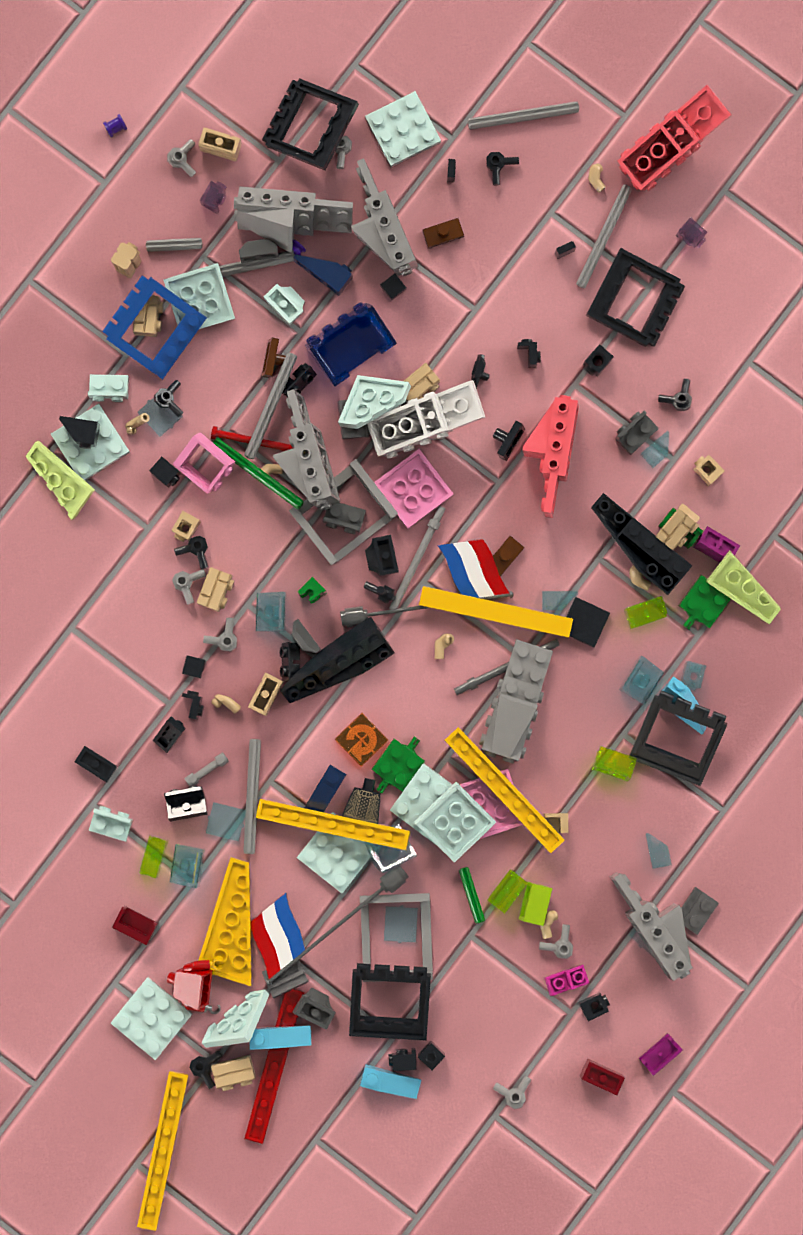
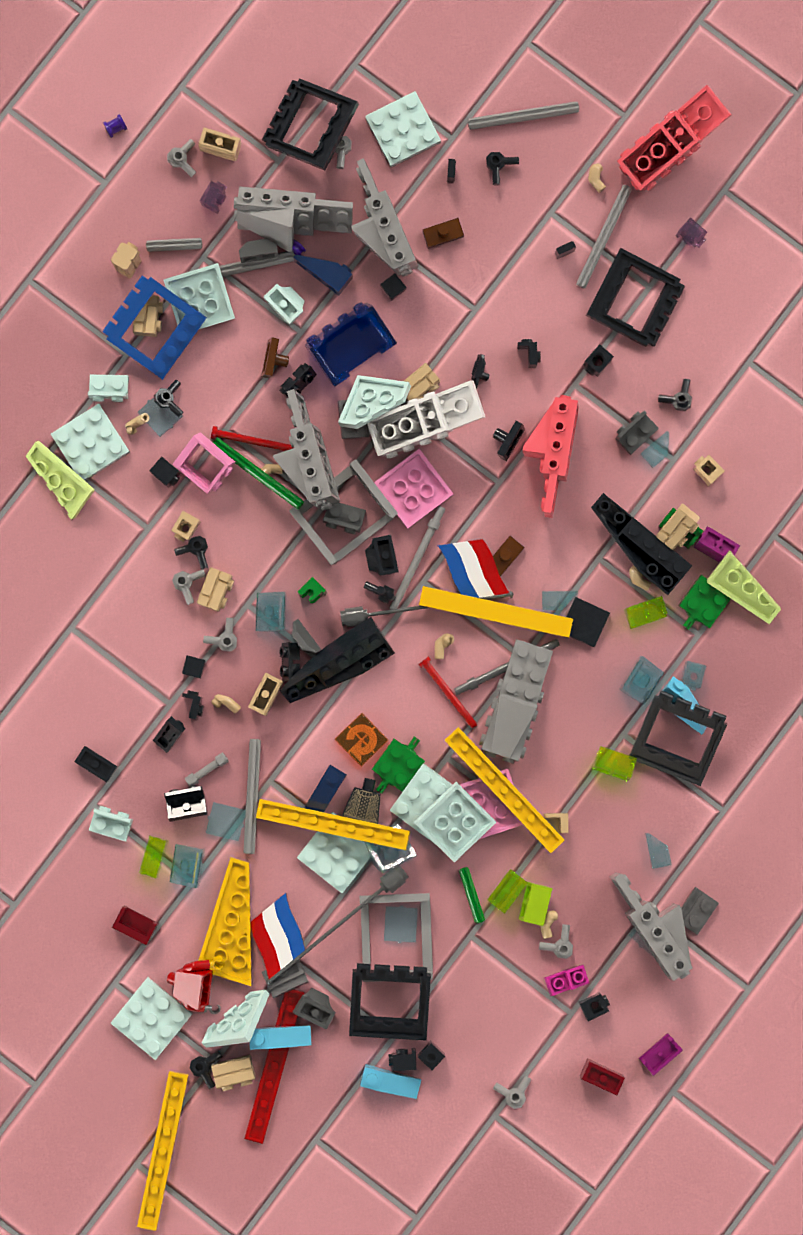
black slope [59,416,100,449] -> none
light grey axle [244,352,297,459] -> none
none -> red bar [418,656,477,728]

